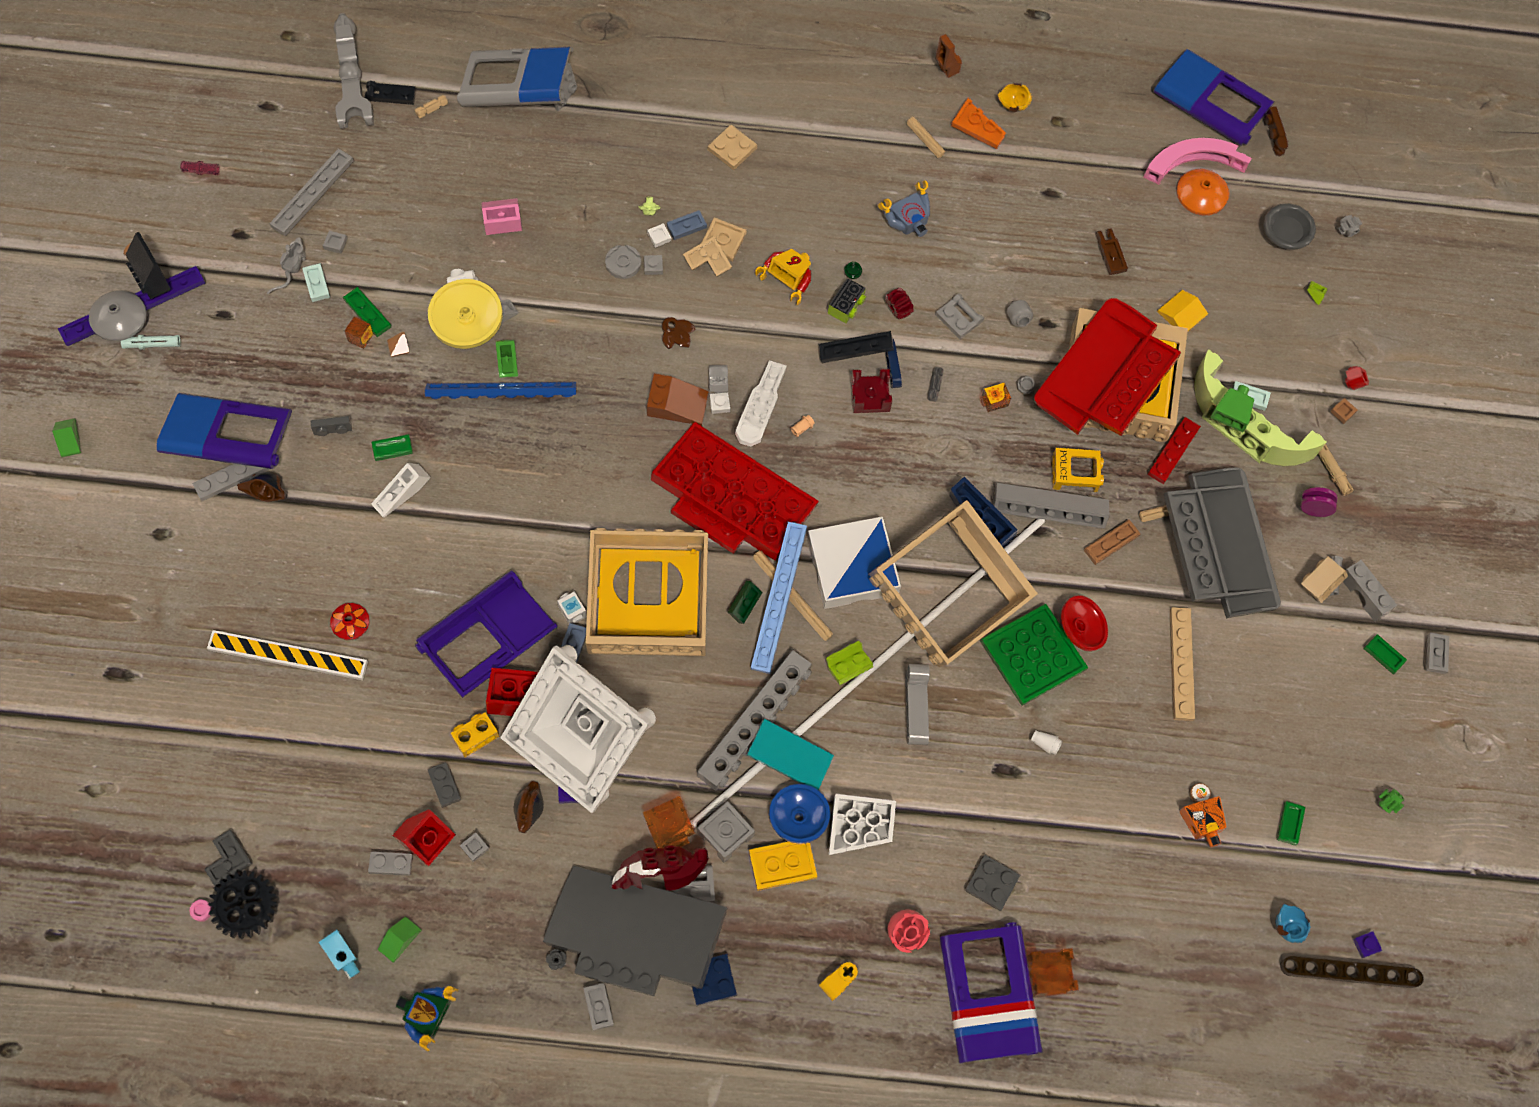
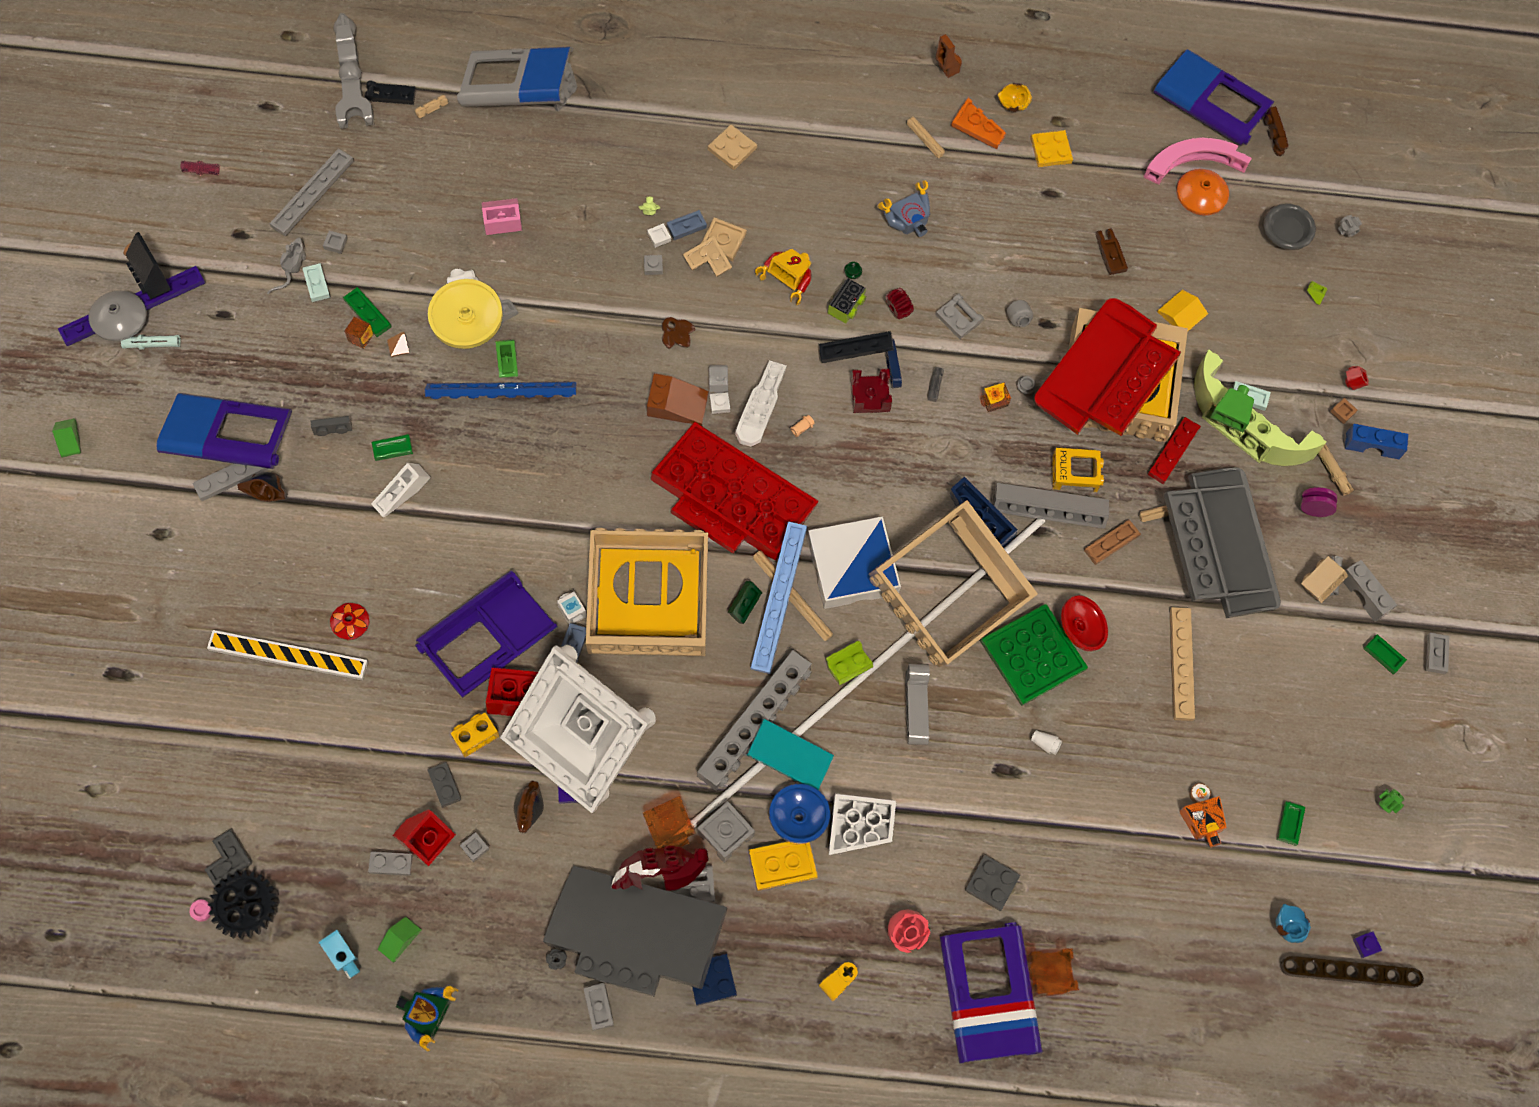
light grey tile [605,245,641,279] -> none
none -> yellow plate [1031,130,1073,167]
none -> blue arch [1345,423,1408,459]

